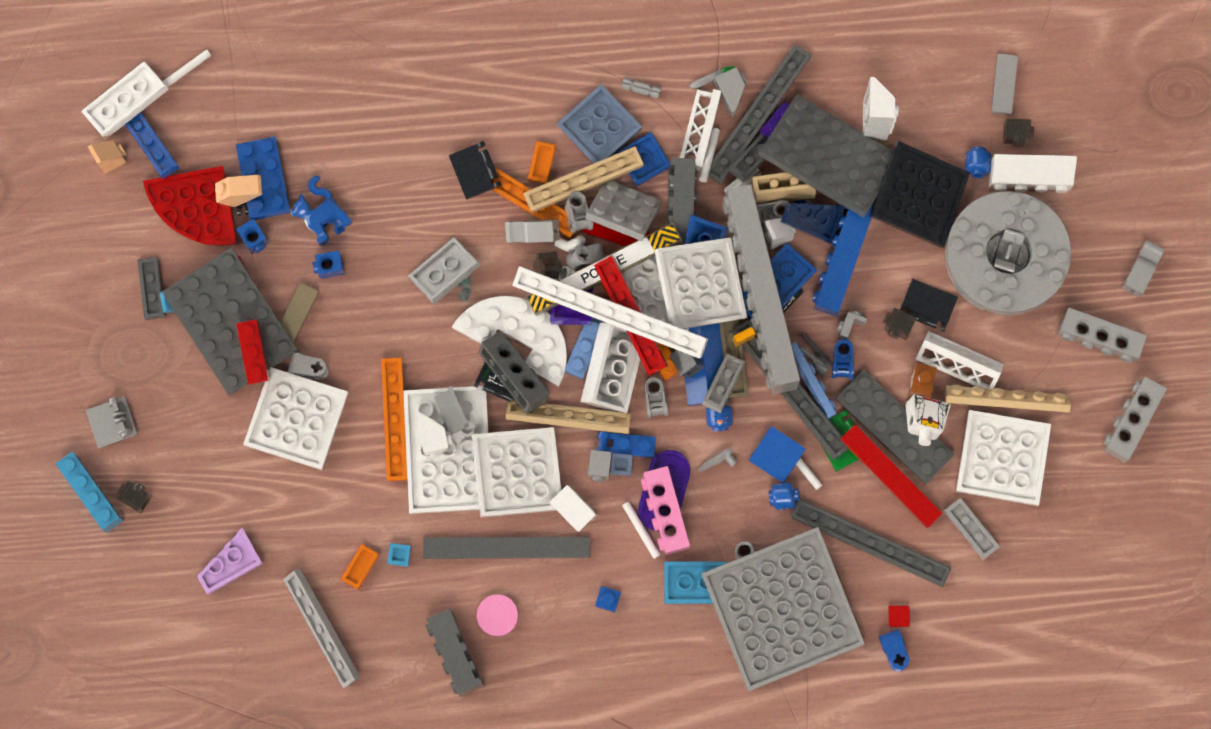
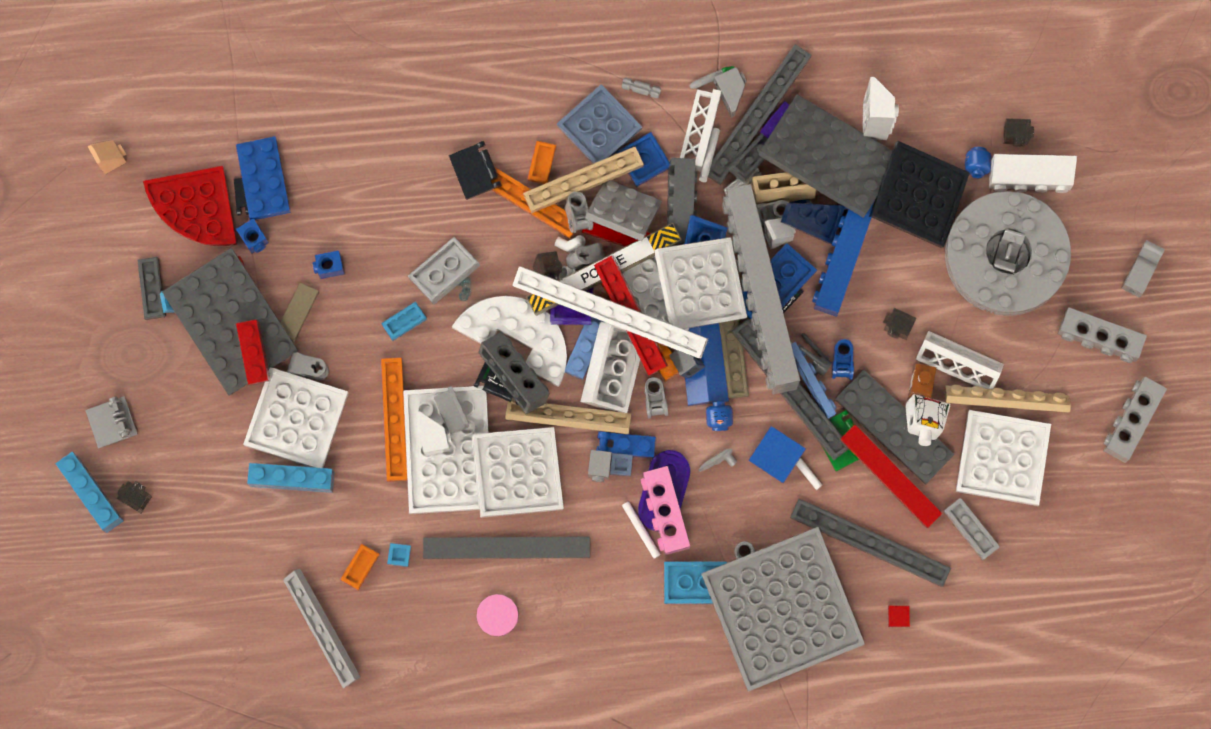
white tile [81,61,169,140] -> none
blue tile [125,112,179,179] -> none
white bar [162,49,211,88] -> none
lavender wing [197,528,263,595] -> none
light nougat slope [215,175,262,207] -> none
blue animal [290,175,352,246] -> none
dark grey wedge [425,609,484,697] -> none
light grey piece [505,219,560,243] -> none
white panel [550,485,598,531] -> none
blue plate [595,586,621,613] -> none
light grey tile [702,354,745,413] -> none
light orange tile [733,327,756,347] -> none
blue head [769,482,800,511] -> none
light grey bracket [837,311,867,340] -> none
blue piece [879,629,909,672] -> none
black piece [898,279,958,332] -> none
light grey tile [991,53,1018,116] -> none
none -> dark azure brick [247,463,335,493]
none -> dark azure plate [381,302,427,341]

